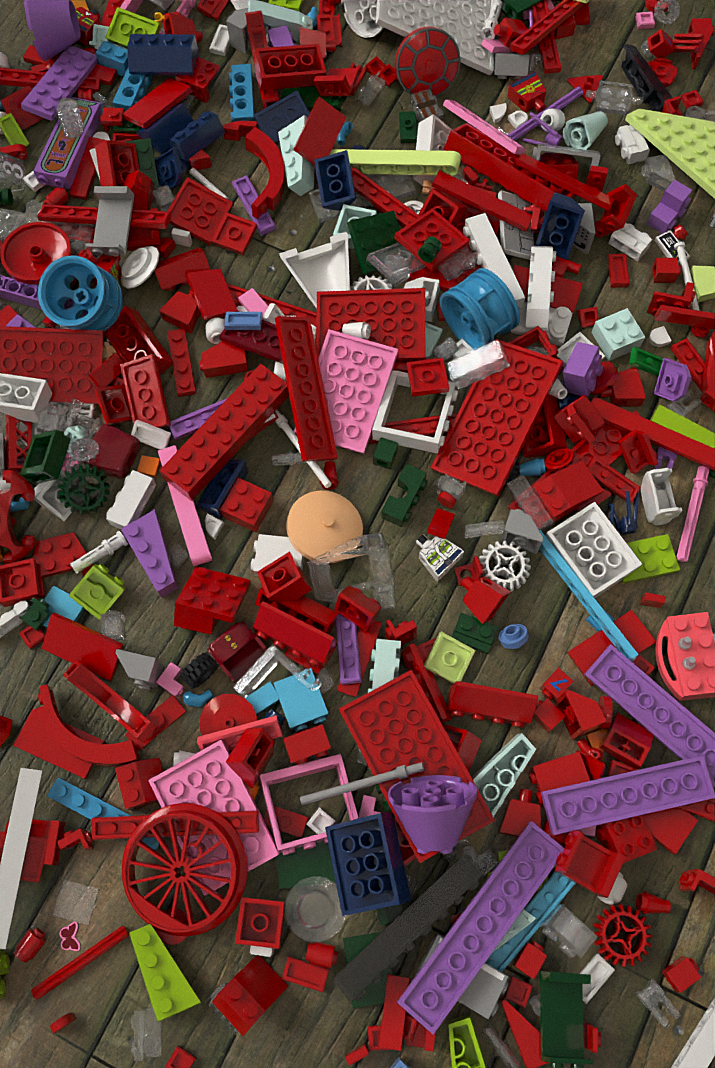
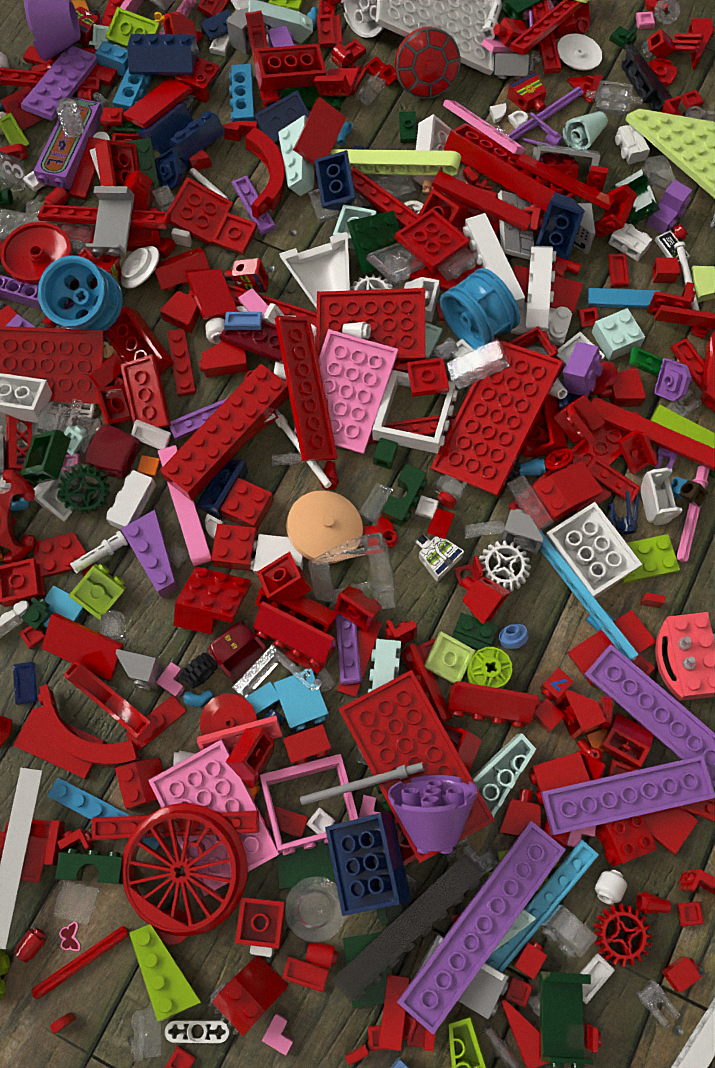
clear gear [68,438,99,464] -> none
red torso [300,28,336,60] -> none
clear brick [411,89,443,123] -> none
dark green wheel [418,236,442,263] -> none
white head [540,109,565,132] -> none
red panel [555,831,625,898] -> none
white tile [649,326,671,347] -> none
none -> clear blue tile [13,661,37,705]
none -> dark green arch [55,849,123,884]
none -> white beam [165,1019,230,1043]
none -> dark blue bracket [200,9,232,41]
none -> red brick [211,524,258,571]
none -> red torso [225,258,269,293]
none -> bright pink piece [262,1013,294,1055]
none -> red plate [331,39,366,68]
none -> clear tile [359,483,394,523]
none -> red plate [363,516,398,549]
none -> white tile [415,495,439,520]
none -> lime wheel [467,647,512,689]
none -> white piece [557,33,602,70]
none -> red plate [575,17,589,34]
none -> dark azure tile [588,288,660,309]
none -> dark green bracket [609,26,638,50]
none -> dark green panel [610,169,660,225]
none -> dark brown leg [670,477,708,507]
none -> red tile [677,901,704,926]

